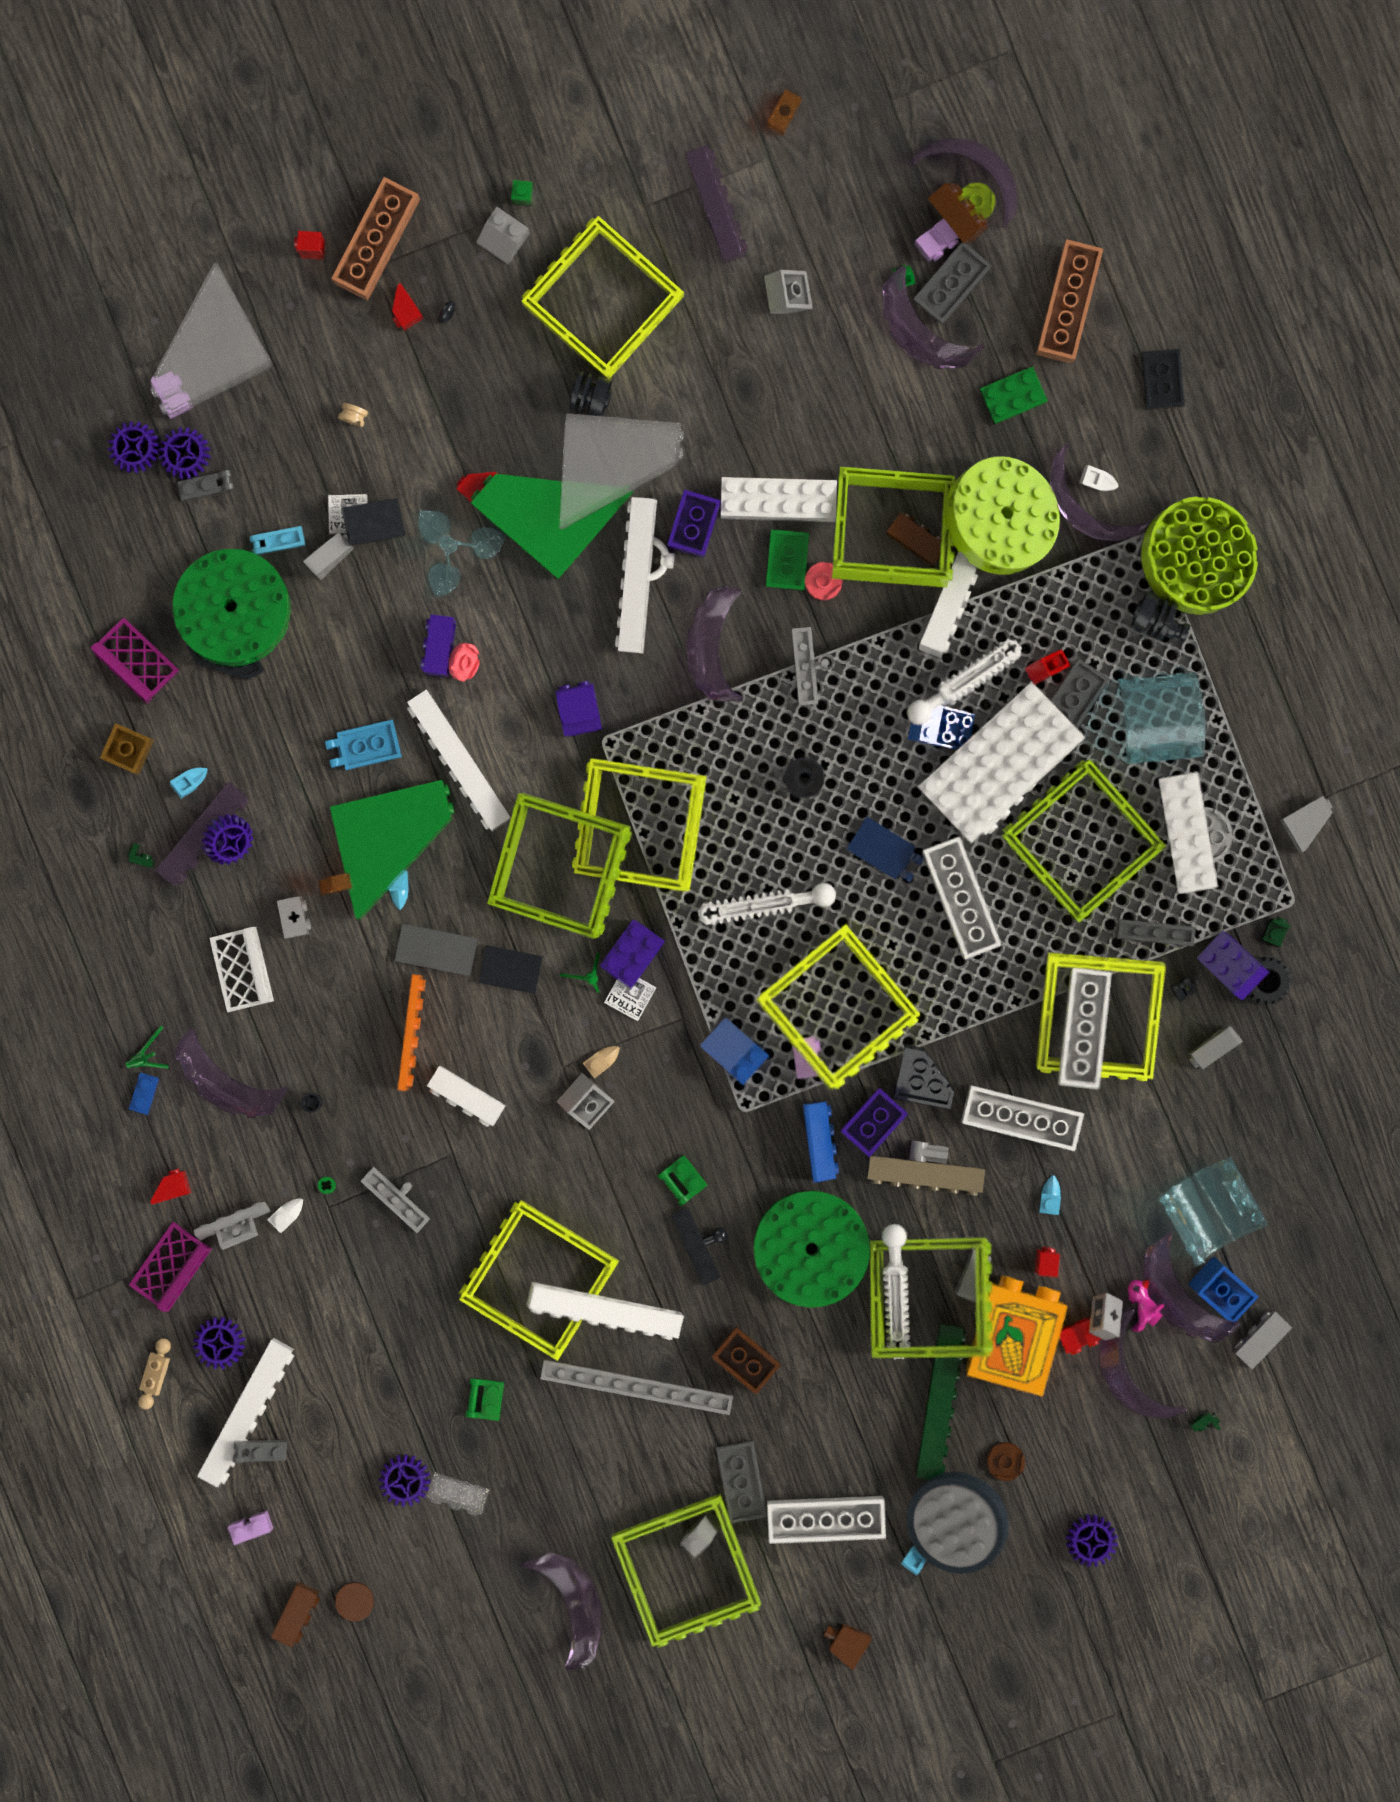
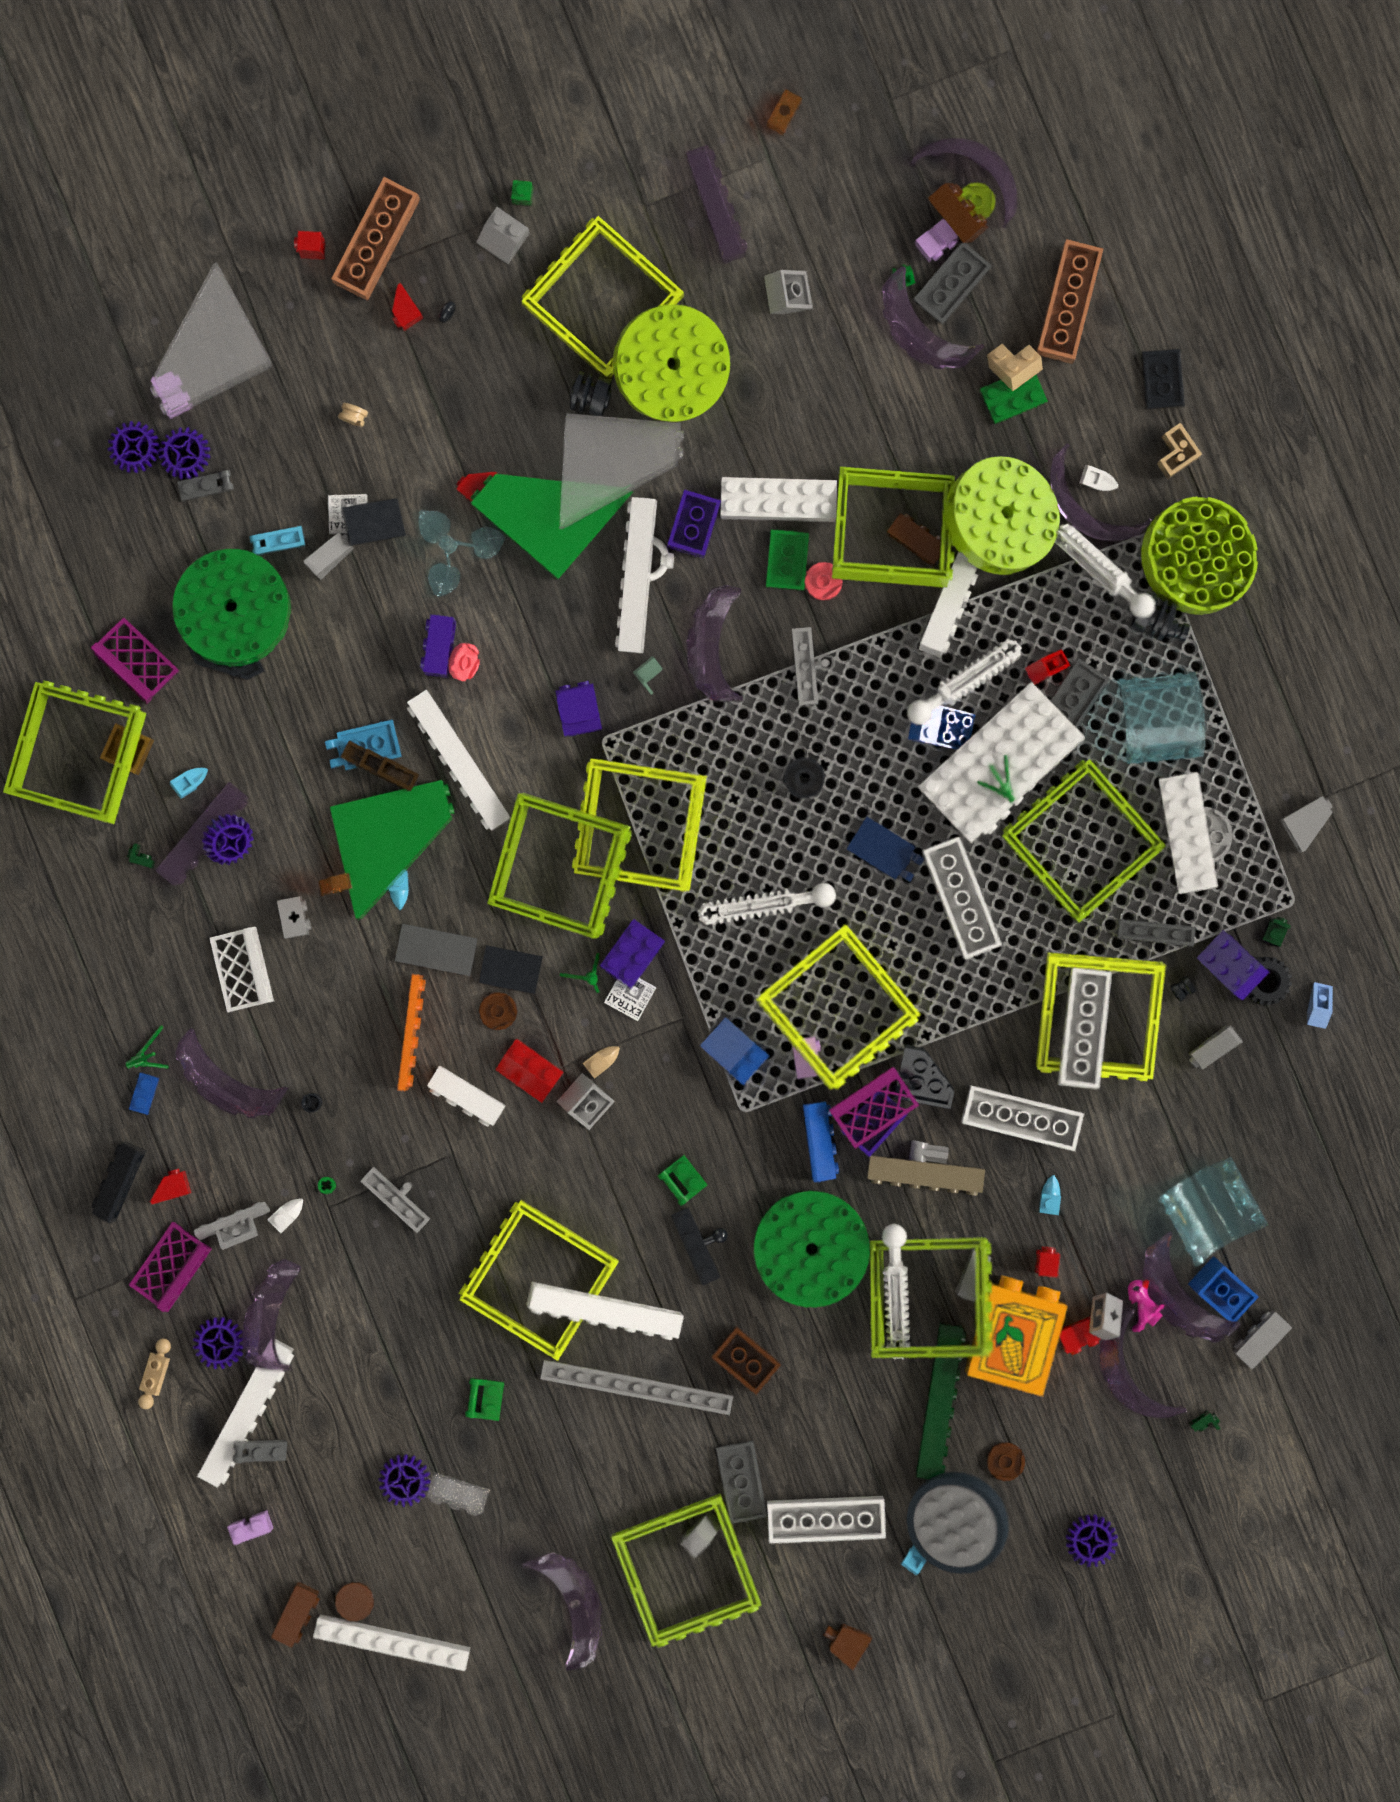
none -> lime window [3,680,146,824]
none -> black slope [91,1141,147,1224]
none -> clear purple windscreen [242,1259,301,1371]
none -> white brick [313,1614,471,1671]
none -> dark brown slope [340,740,419,792]
none -> reddish brown tile [479,992,518,1030]
none -> red slope [495,1038,564,1103]
none -> lime brick [613,305,730,422]
none -> sand green bracket [633,656,663,695]
none -> magenta fence [829,1067,919,1149]
none -> green plant [977,755,1016,803]
none -> tan brick [987,344,1043,391]
none -> white gear [1055,524,1154,618]
none -> tan brick [1157,423,1202,479]
none -> light blue slope [1307,982,1333,1029]

